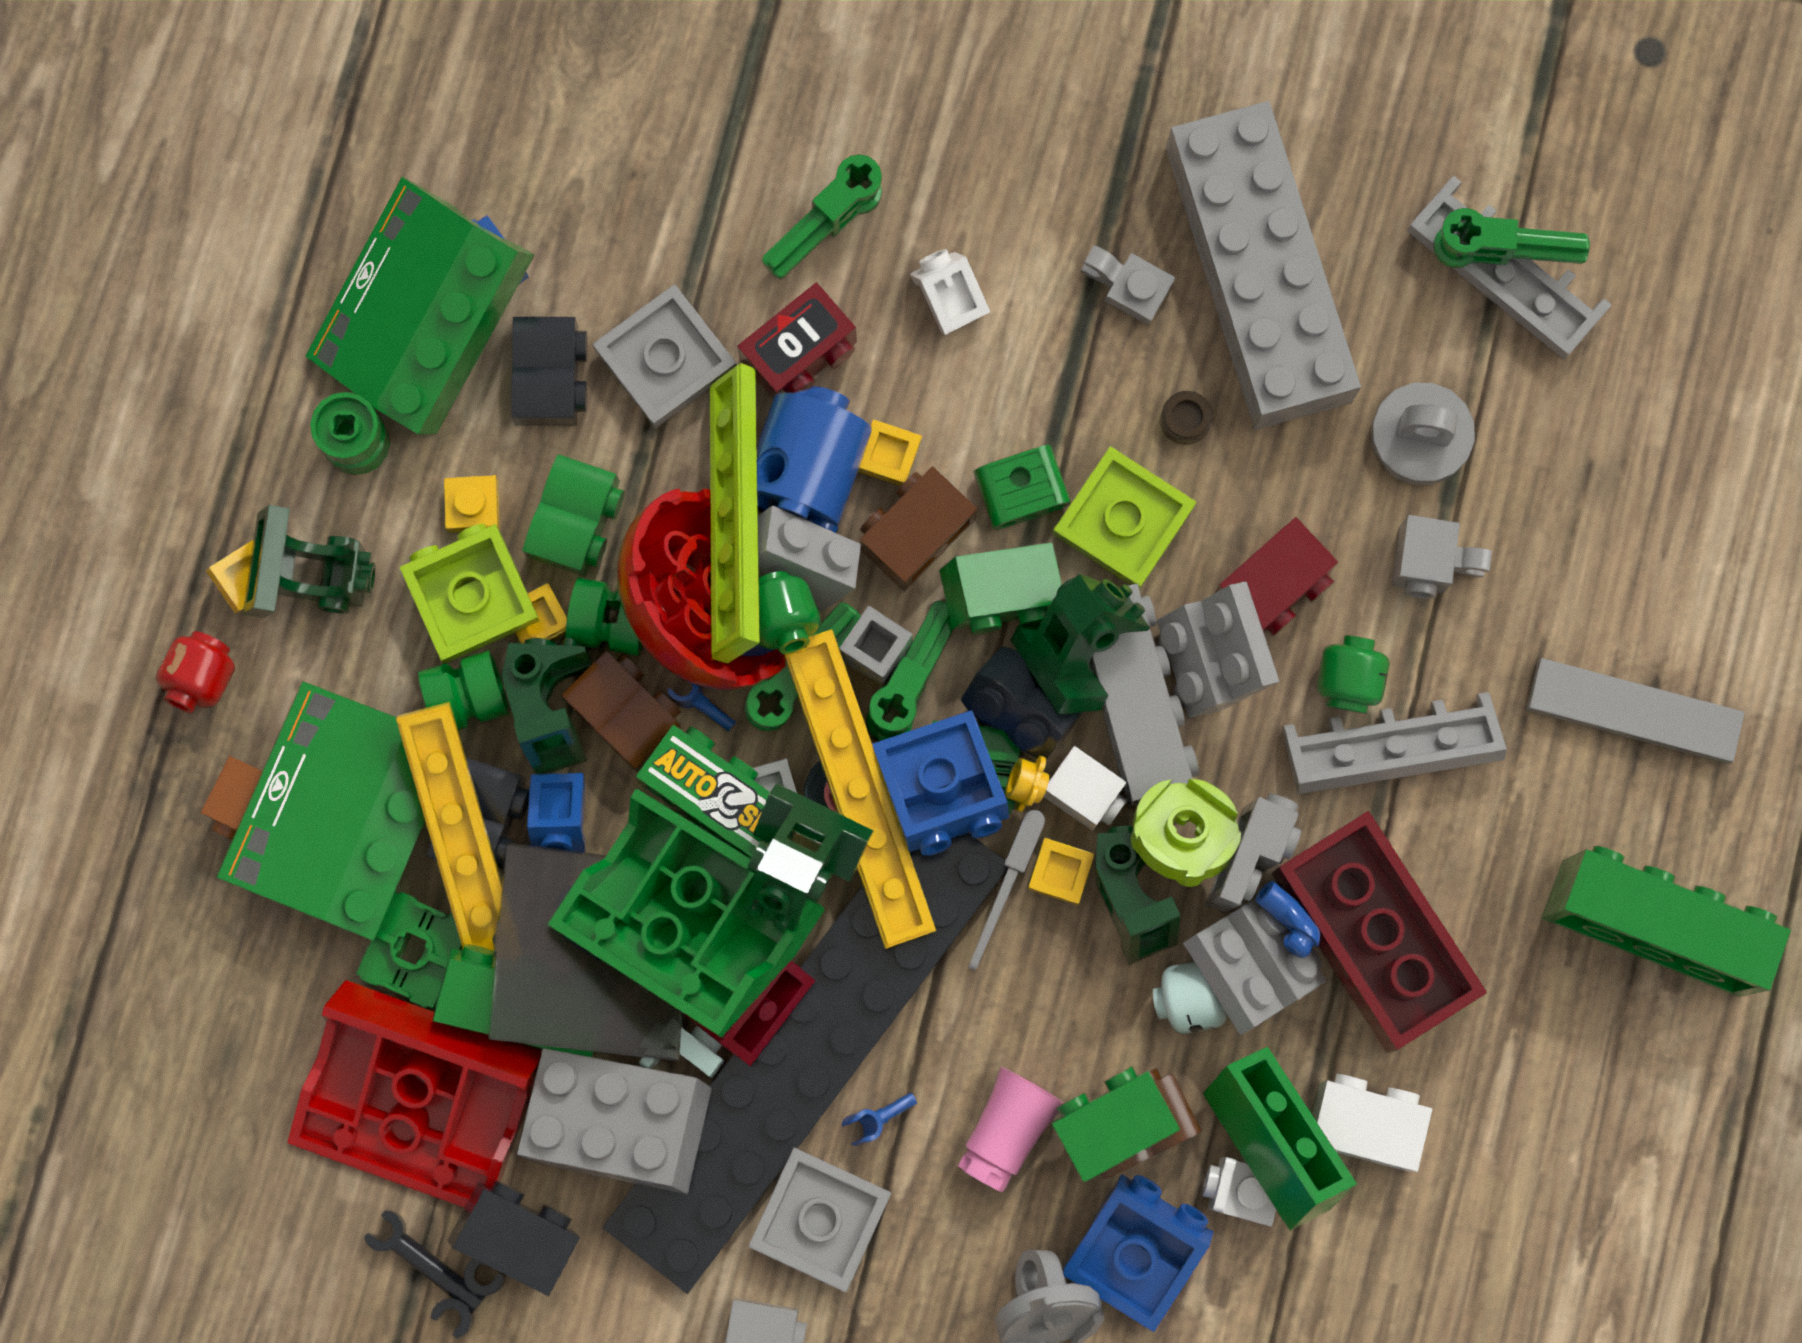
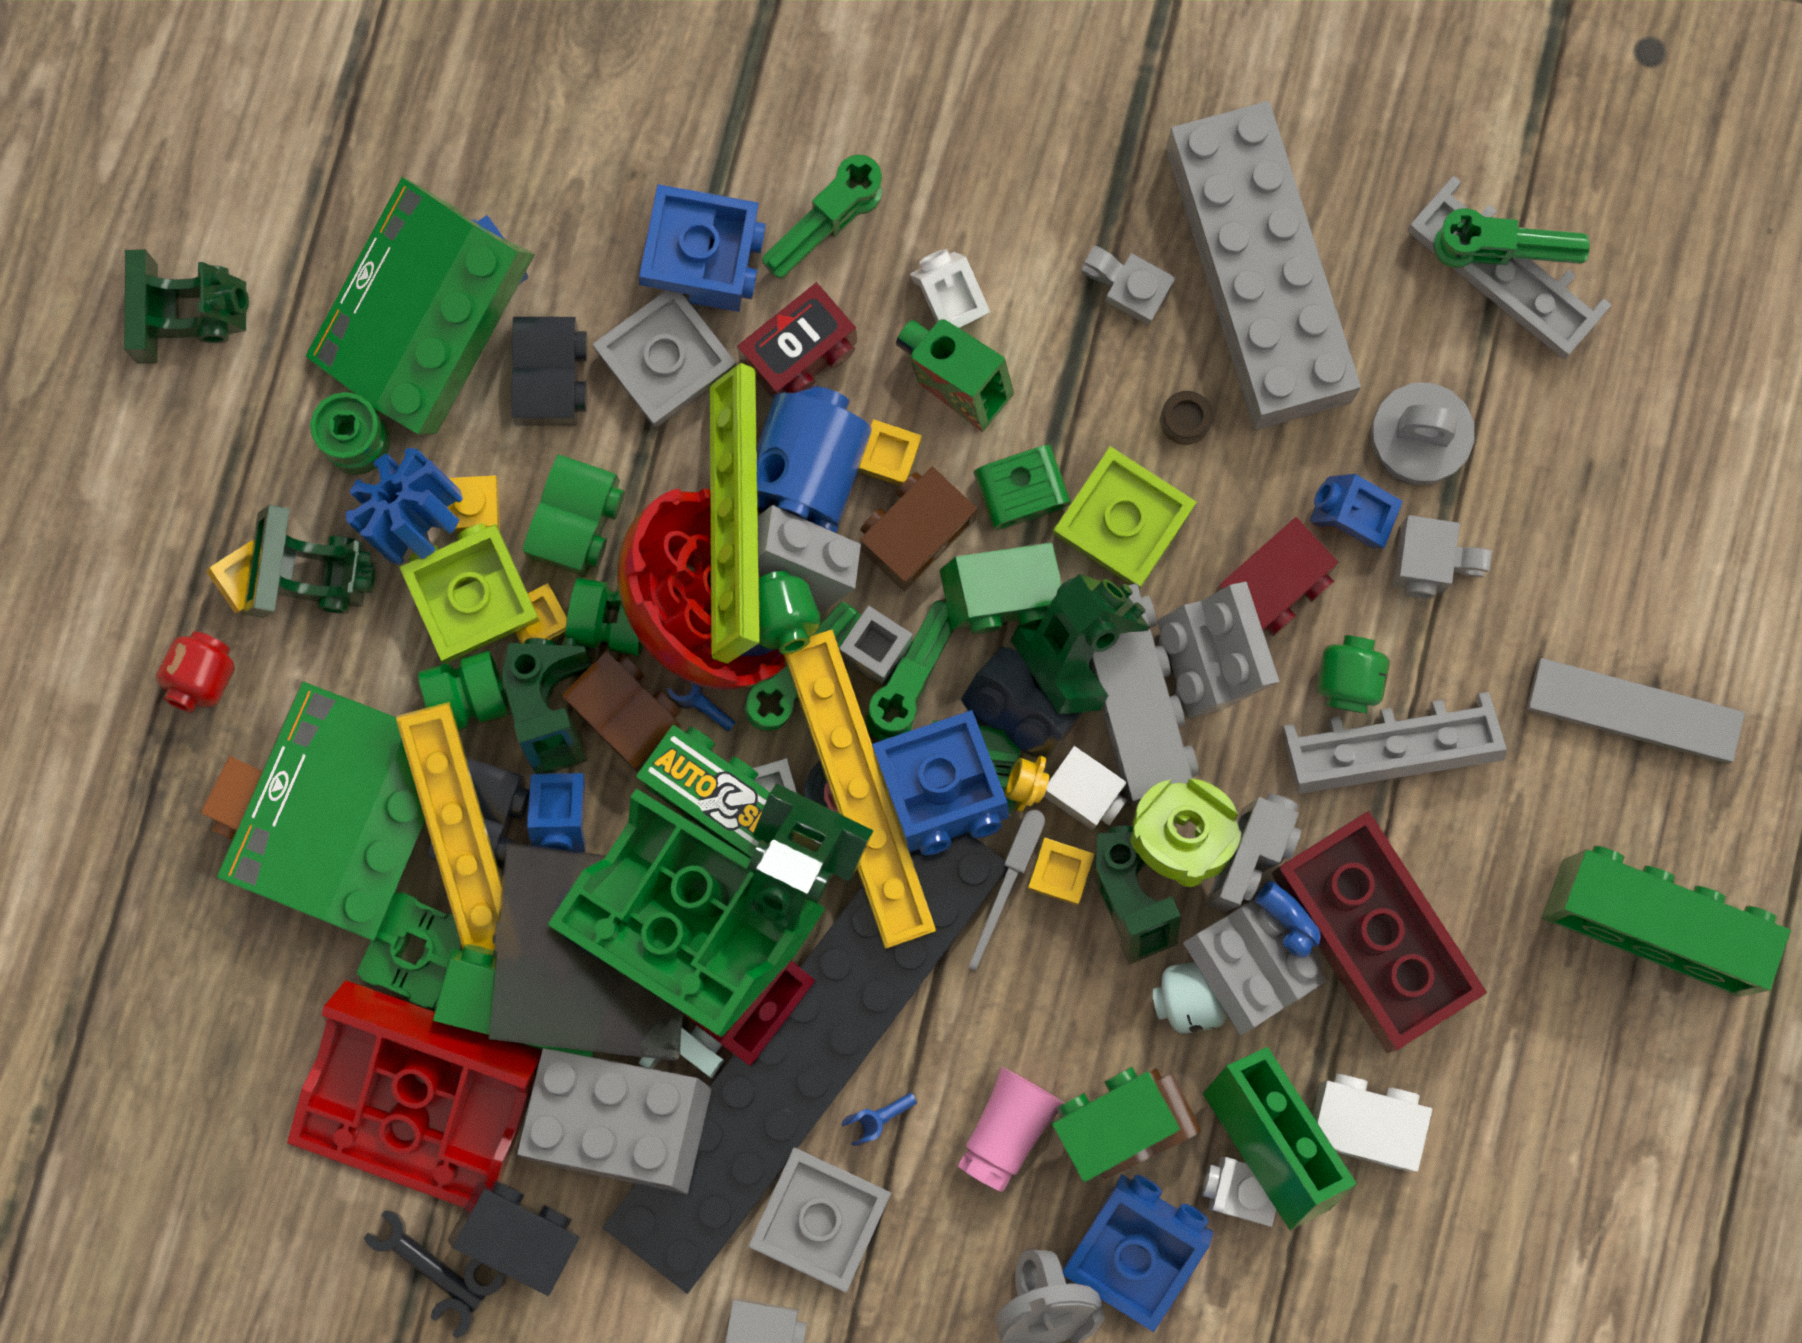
none -> dark green tile [124,249,249,364]
none -> blue gear [345,448,463,565]
none -> blue plate [639,184,766,312]
none -> green torso [896,319,1014,432]
none -> blue bracket [1310,474,1403,549]

